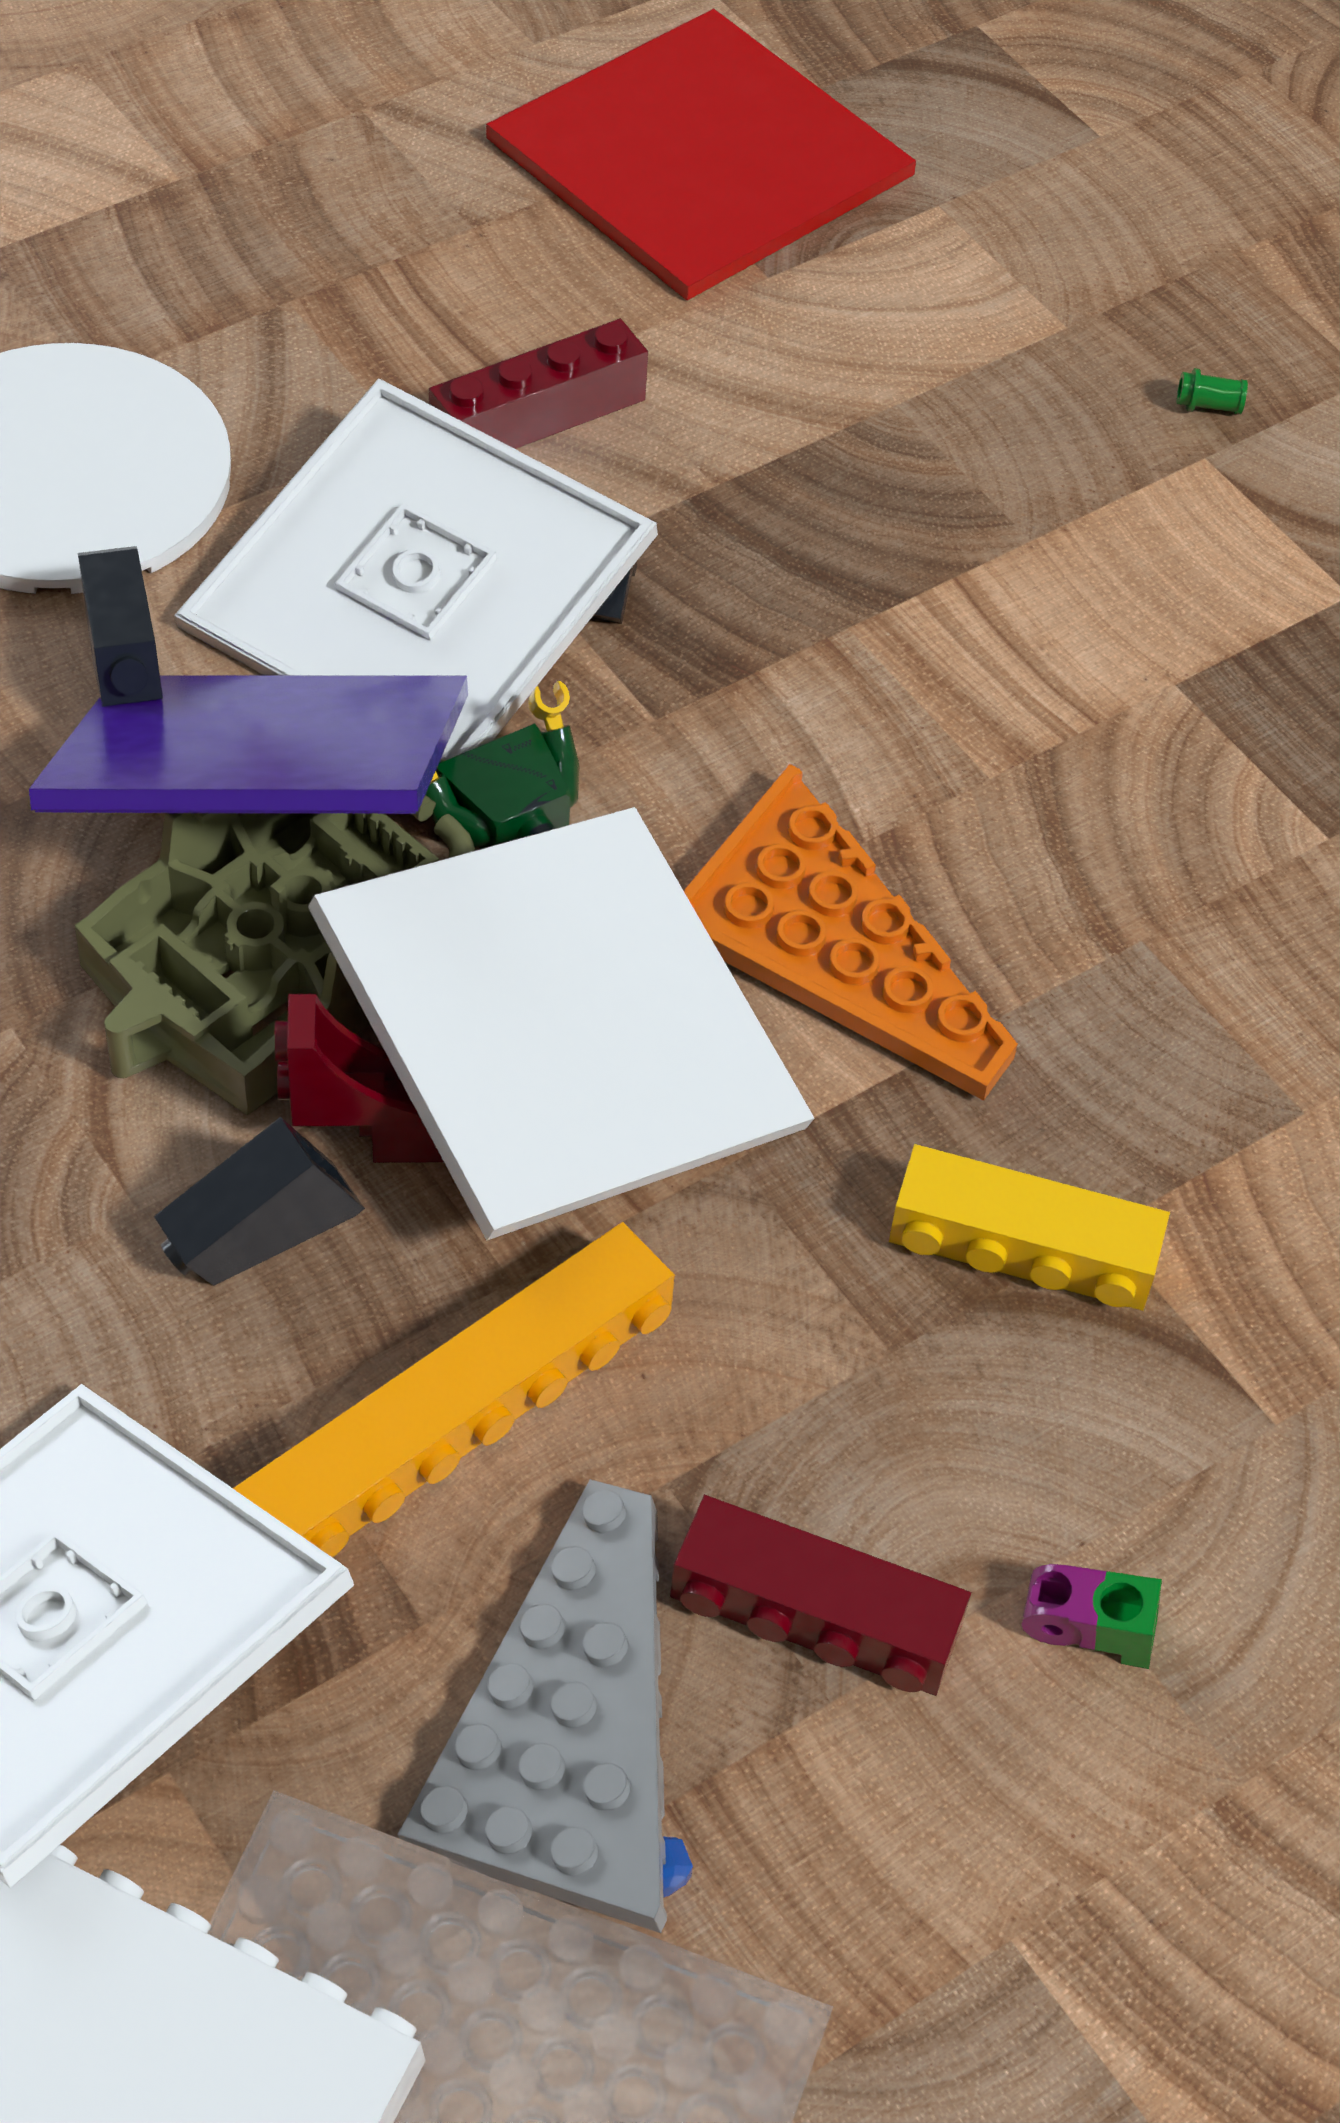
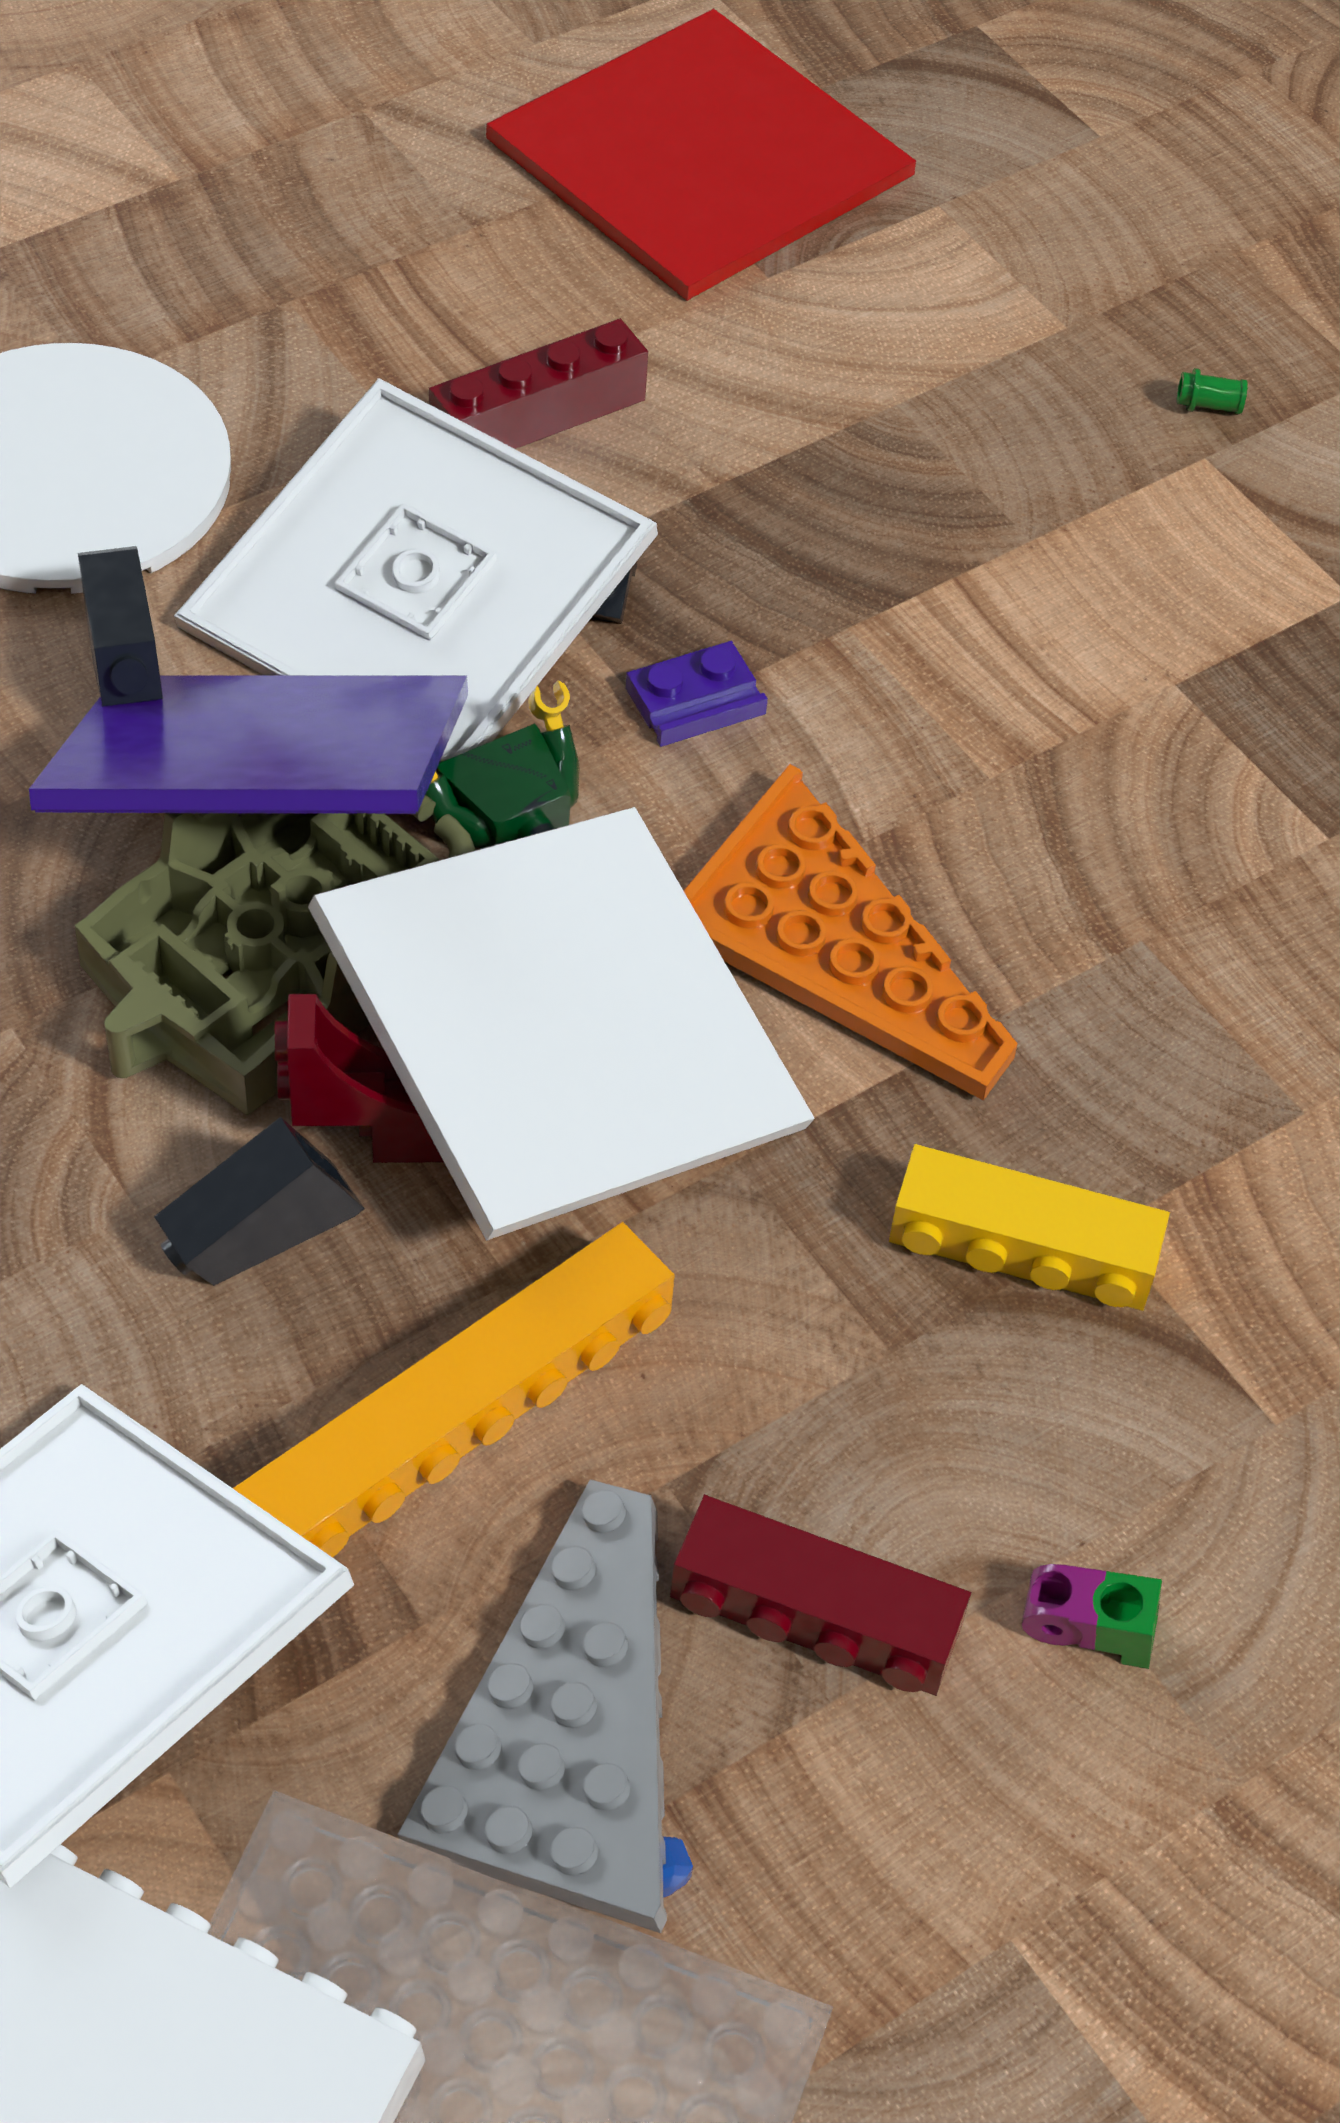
none -> dark purple plate [625,641,768,747]

